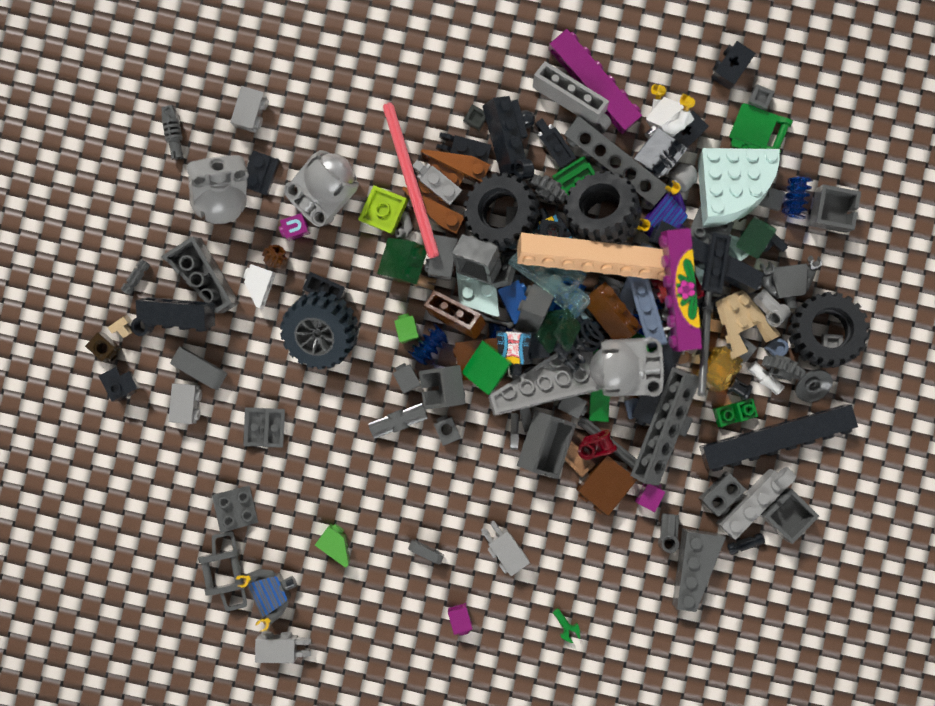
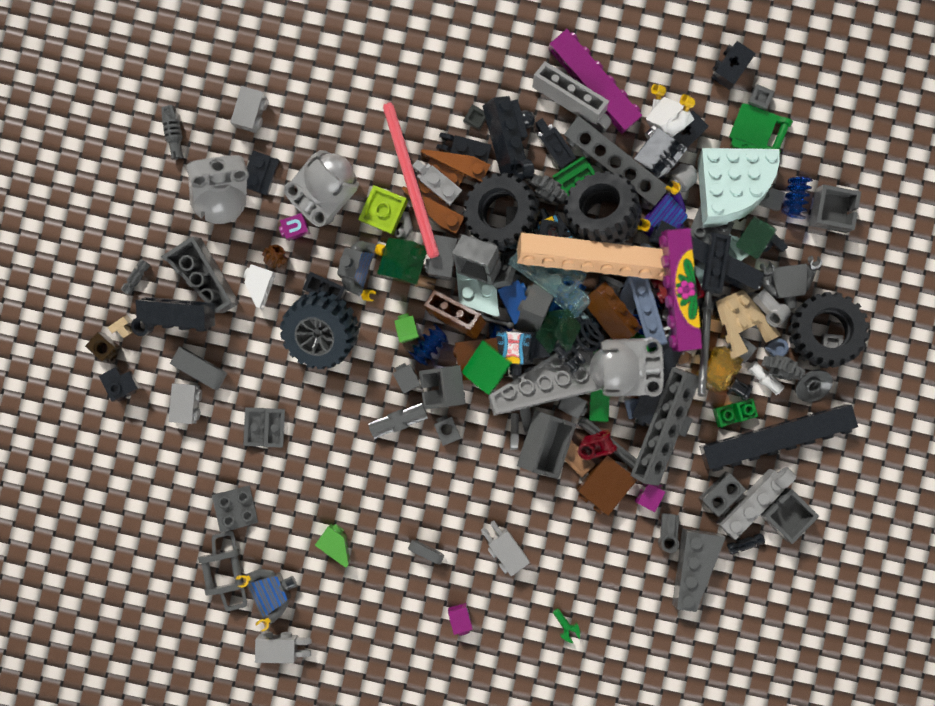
none -> dark grey torso [337,241,386,301]

